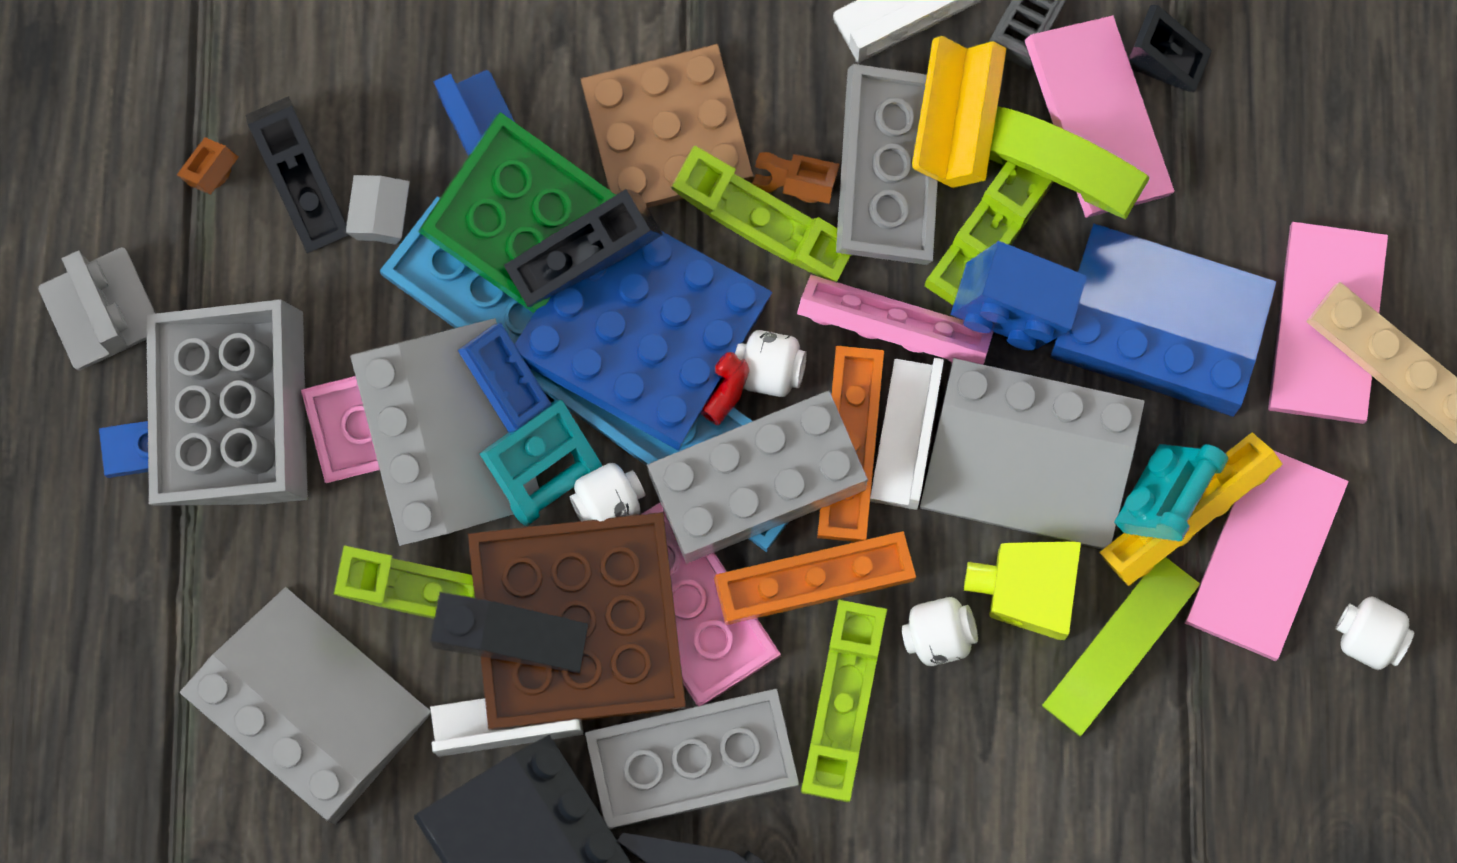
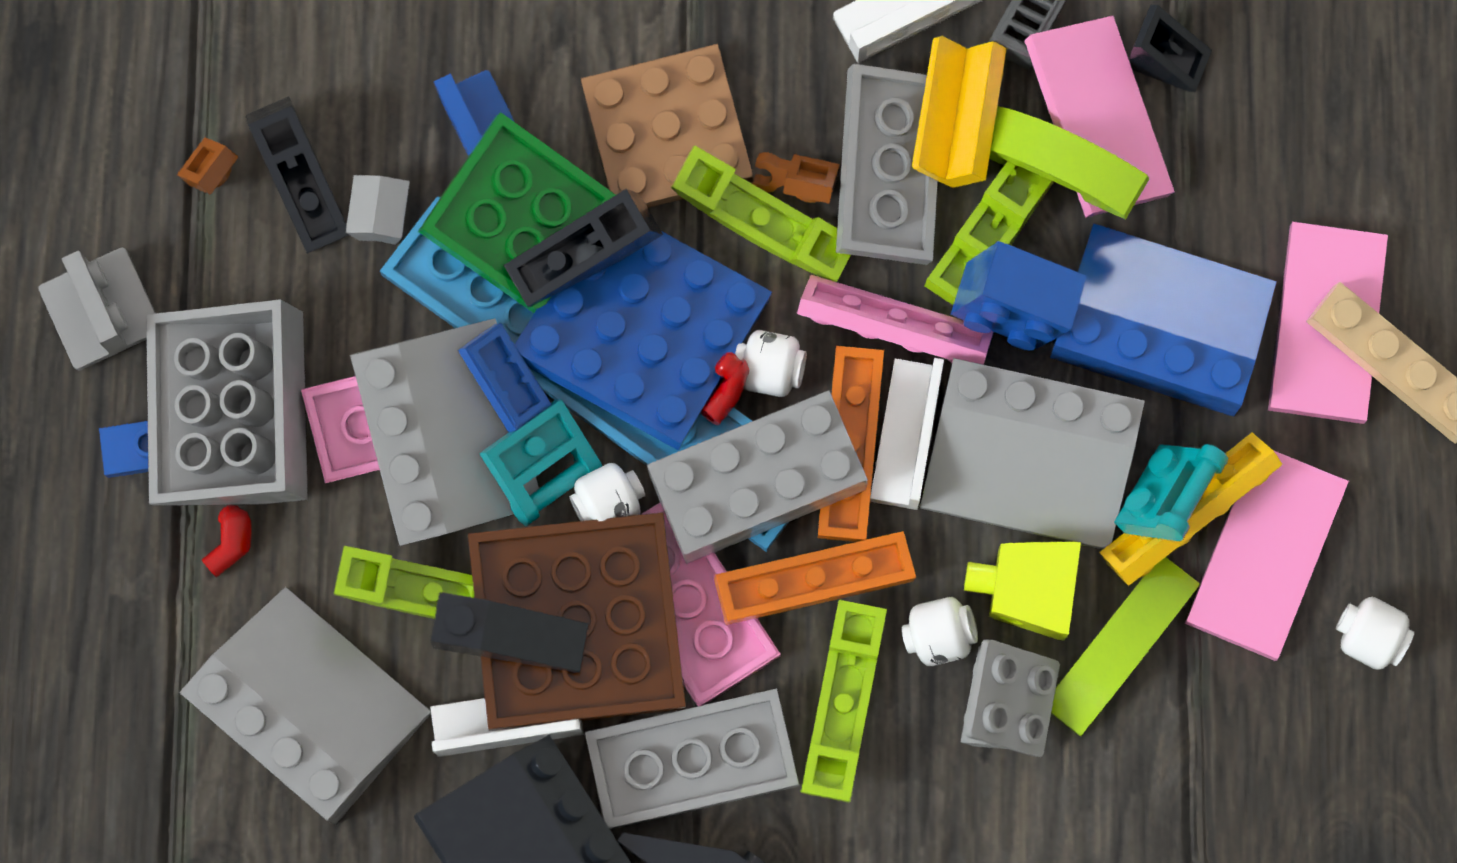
none -> red arm [201,505,252,578]
none -> light grey bracket [961,640,1060,757]

